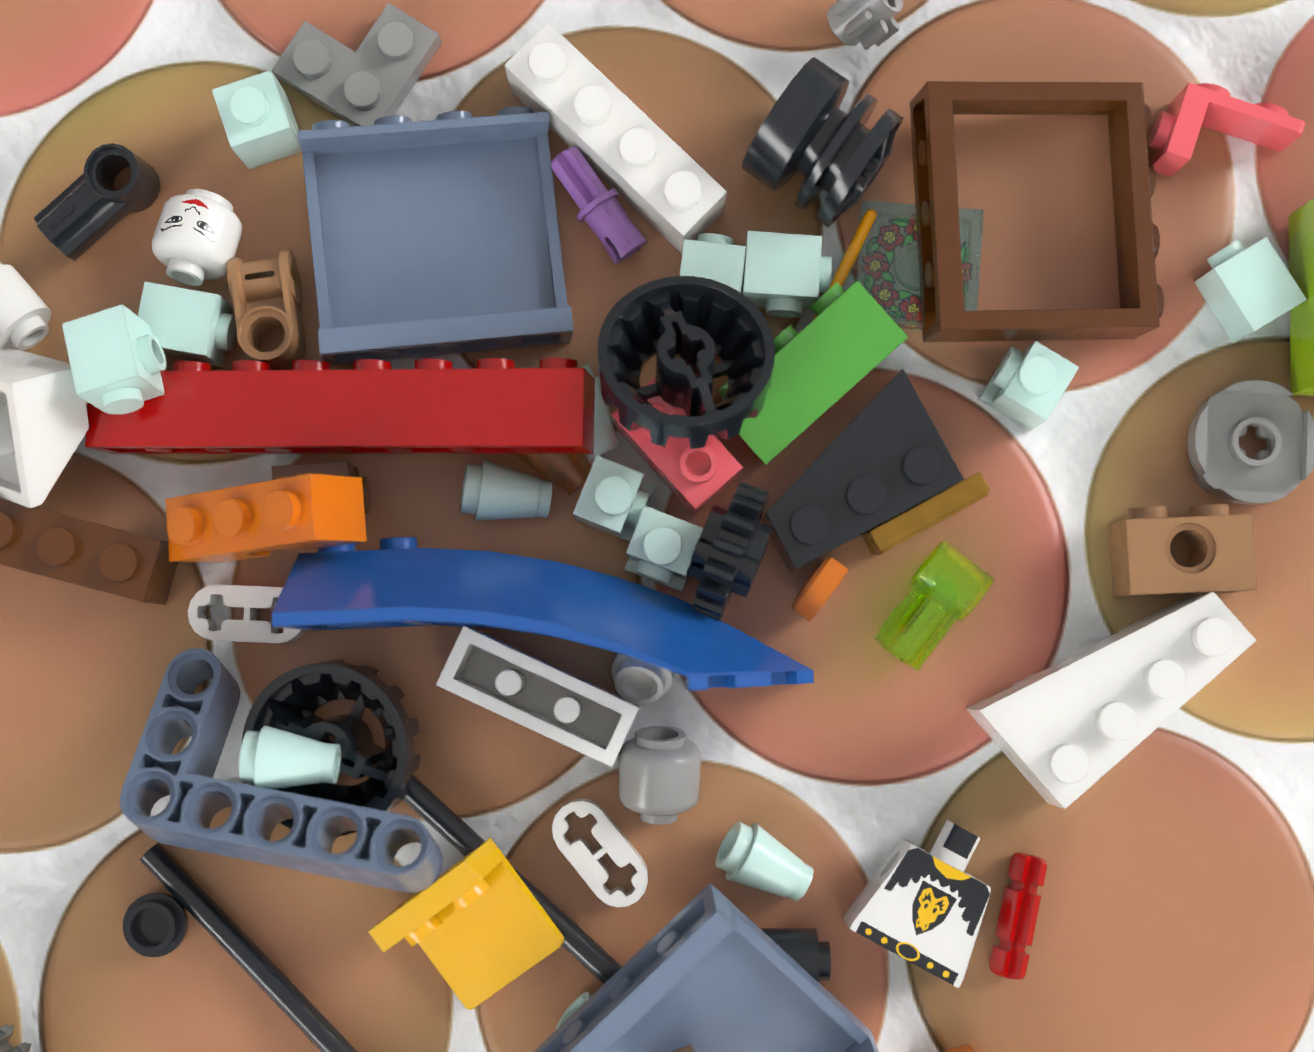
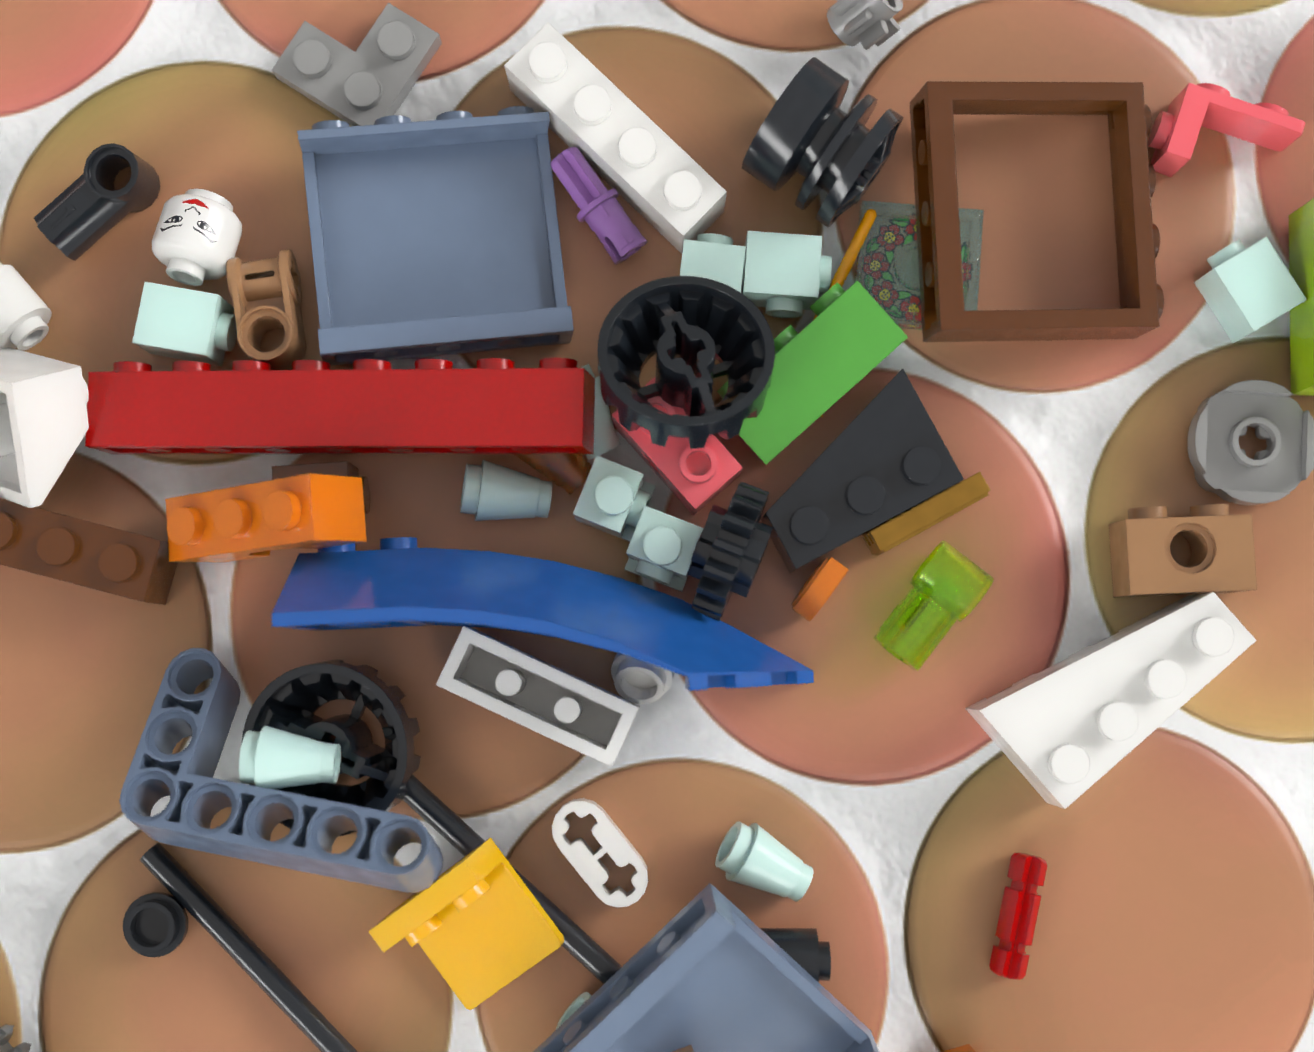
light aqua brick [62,304,166,414] -> none
white beam [188,584,308,644] -> none
light aqua brick [212,70,302,169] -> none
light grey head [618,726,701,825] -> none
torso [843,820,991,988] -> none
light aqua brick [978,341,1079,431] -> none

